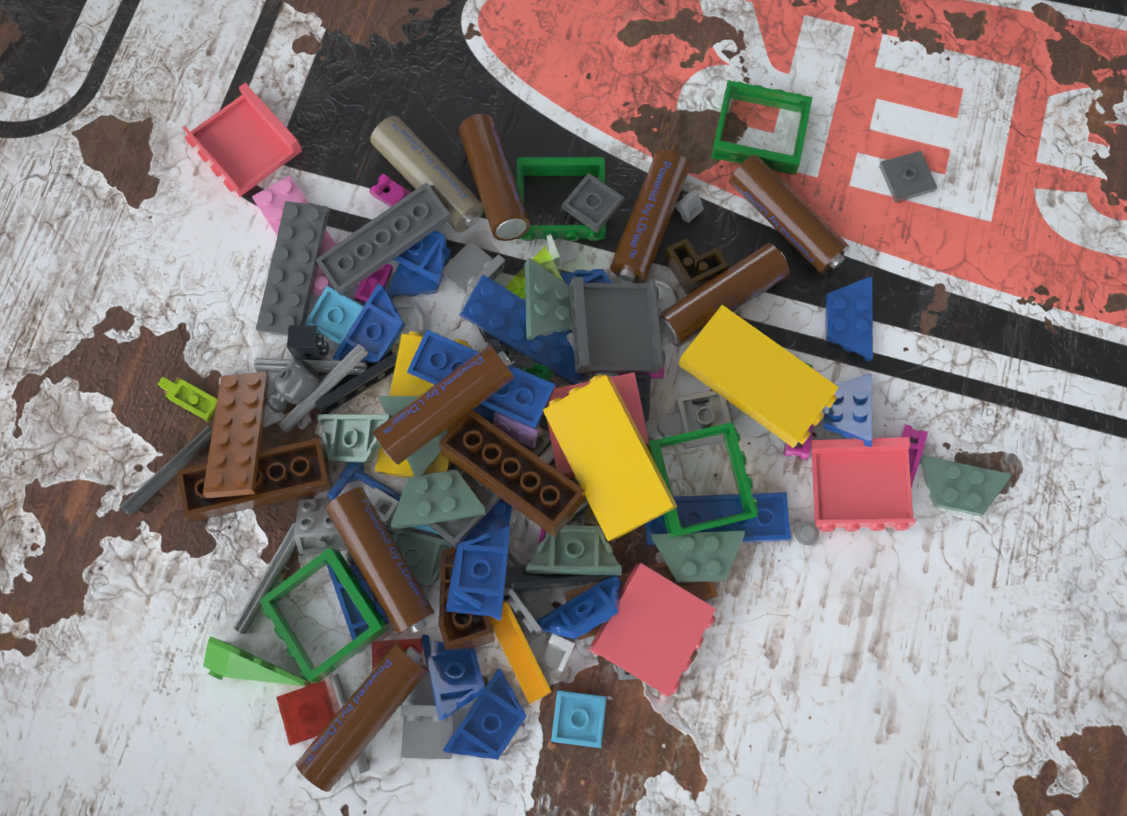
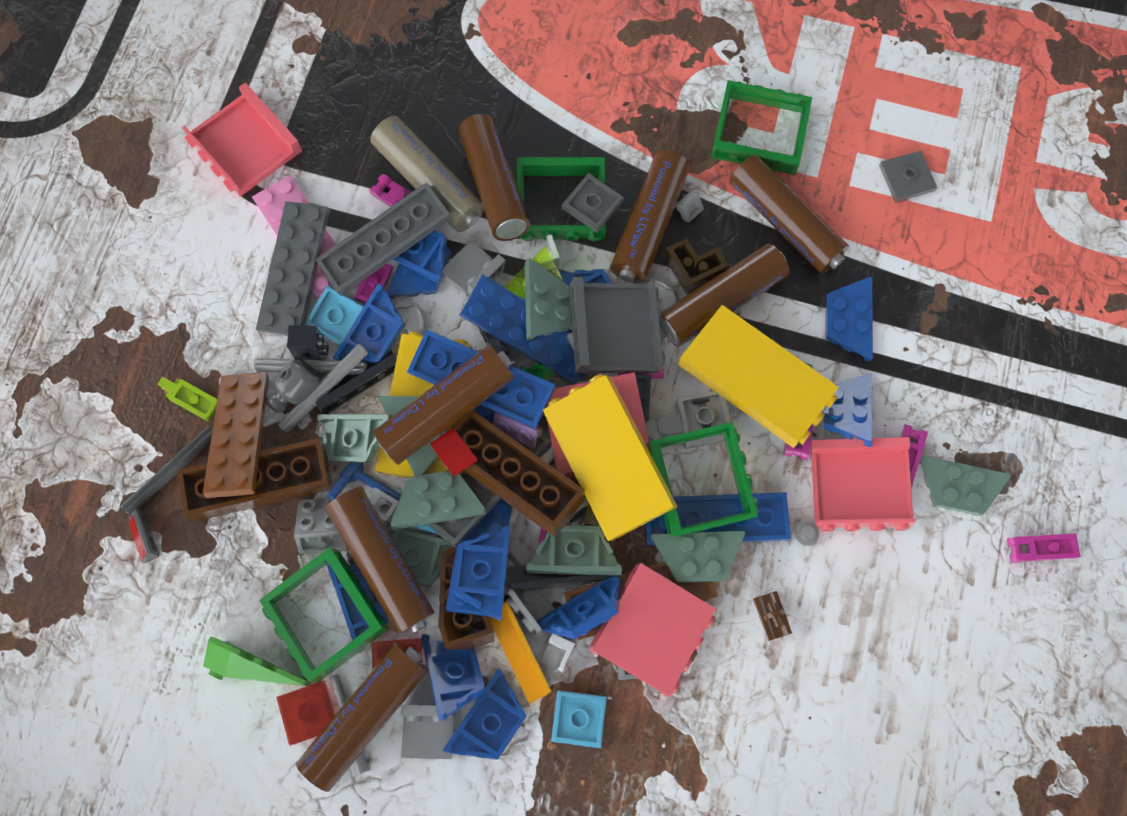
light grey axle [233,523,297,634] -> none
none -> dark grey slope [128,509,159,563]
none -> red sticker [430,428,477,476]
none -> reddish brown hips [753,591,792,641]
none -> dark pink plate [1007,533,1081,563]

